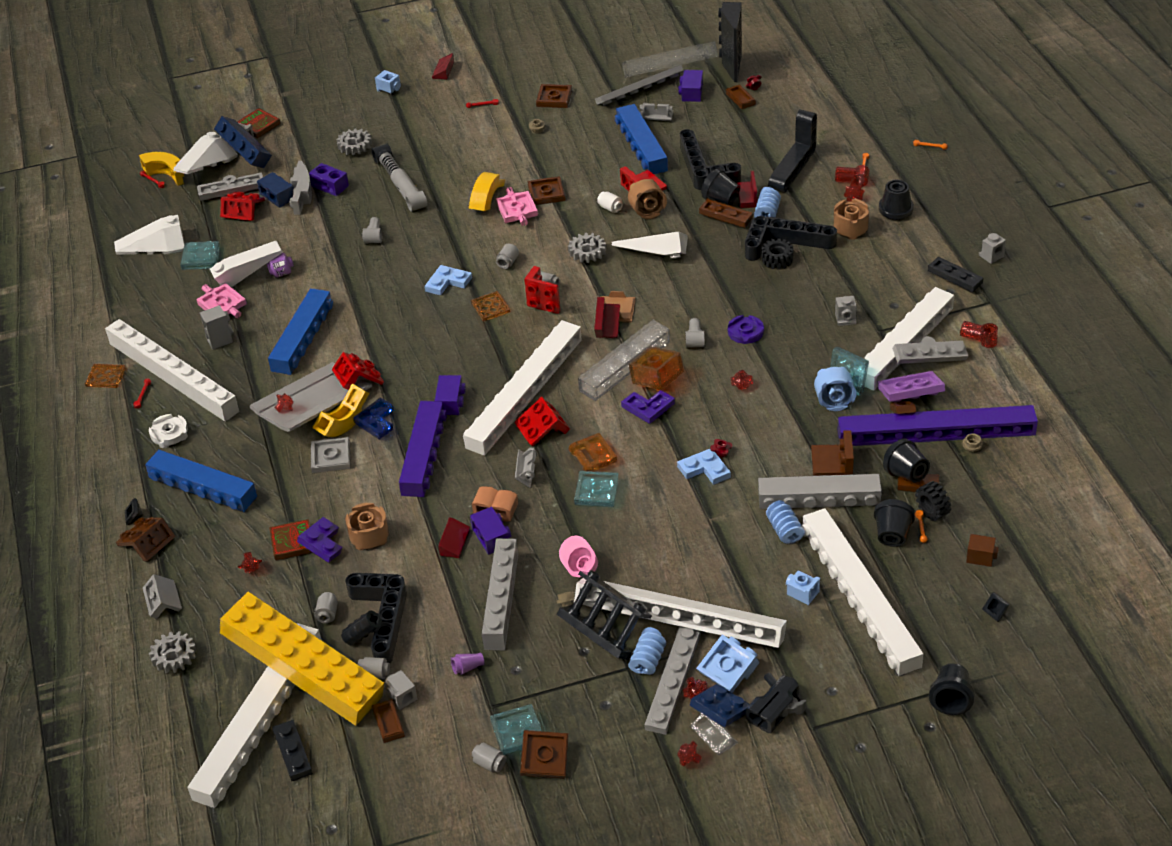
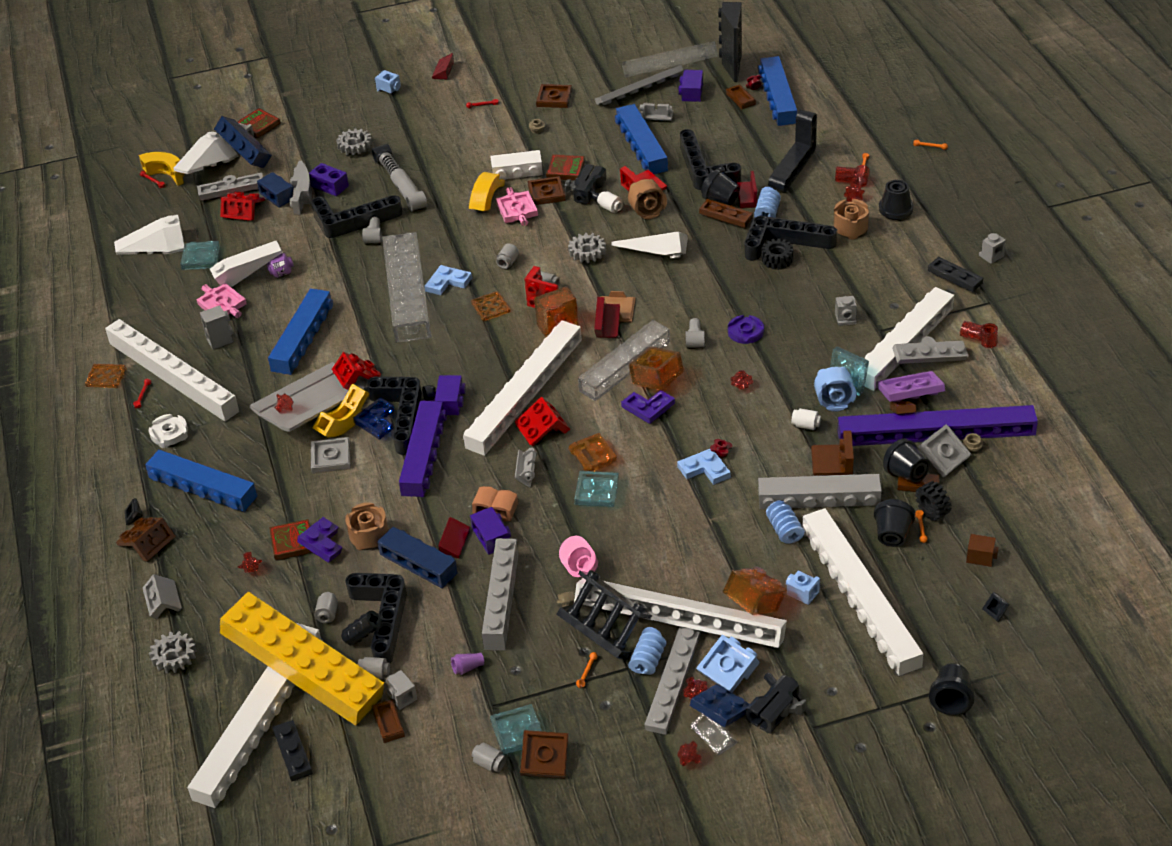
none -> black beam [311,195,403,238]
none -> black beam [366,377,422,455]
none -> dark blue brick [377,527,458,588]
none -> clear brick [382,232,432,343]
none -> black hinge [422,385,436,401]
none -> white brick [491,150,543,180]
none -> clear orange brick [534,286,579,337]
none -> reddish brown tile [546,154,585,181]
none -> black piece [565,164,607,204]
none -> orange hinge [576,652,598,688]
none -> clear orange brick [723,567,787,615]
none -> blue brick [758,56,797,126]
none -> white brick [791,408,821,430]
none -> light grey tile [918,424,972,477]

